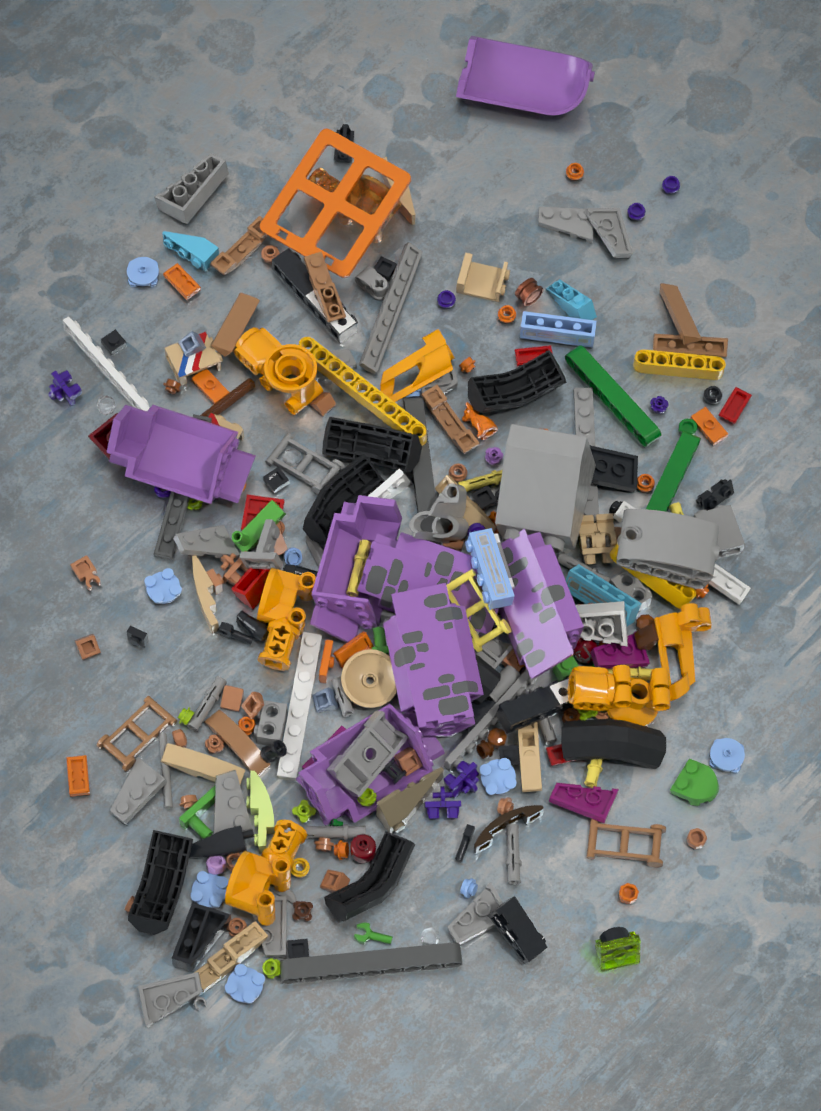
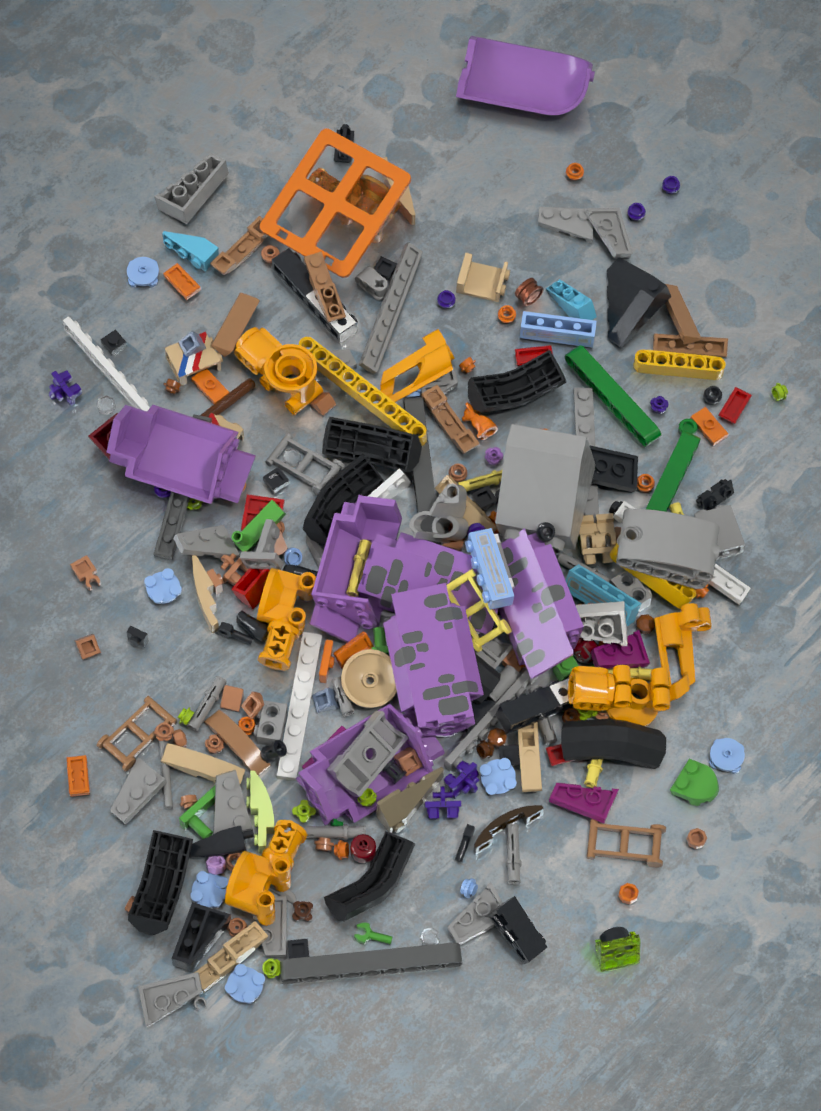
yellow plate [291,858,310,878] -> none
nougat slope [320,870,350,893] -> none
nougat plate [497,797,514,815] -> none
reddish brown slope [634,623,659,650] -> none
none -> nougat plate [154,722,174,741]
none -> black plate [536,522,555,542]
none -> black slope [607,257,671,349]
none -> lime plate [771,383,788,401]

